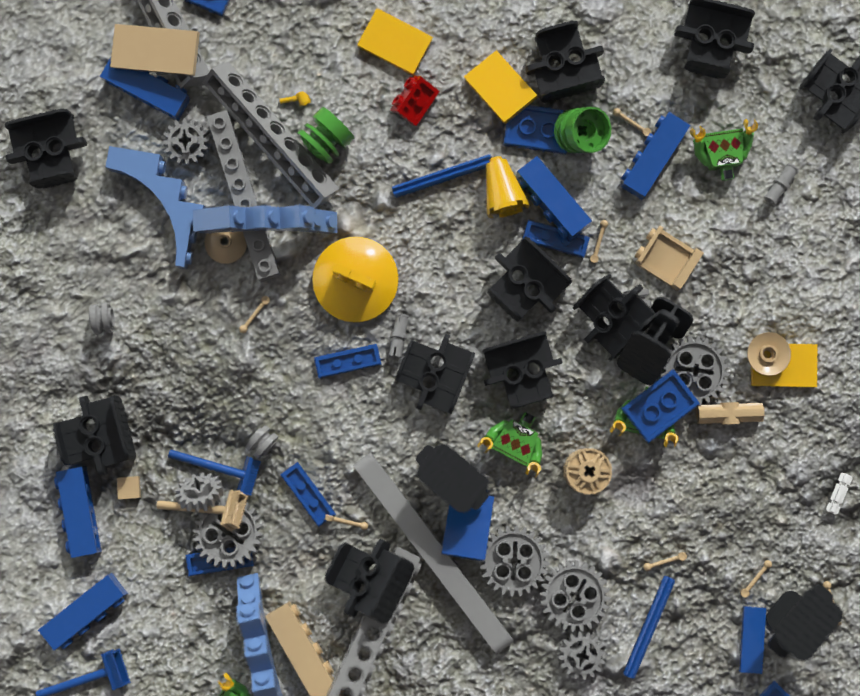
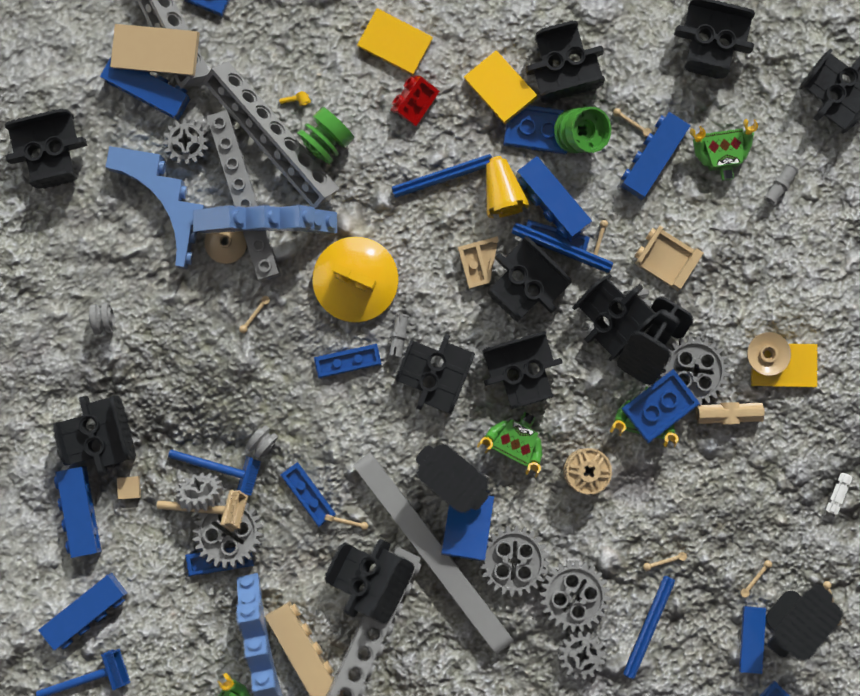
none -> tan wing [458,236,499,289]
none -> blue axle [512,223,613,273]

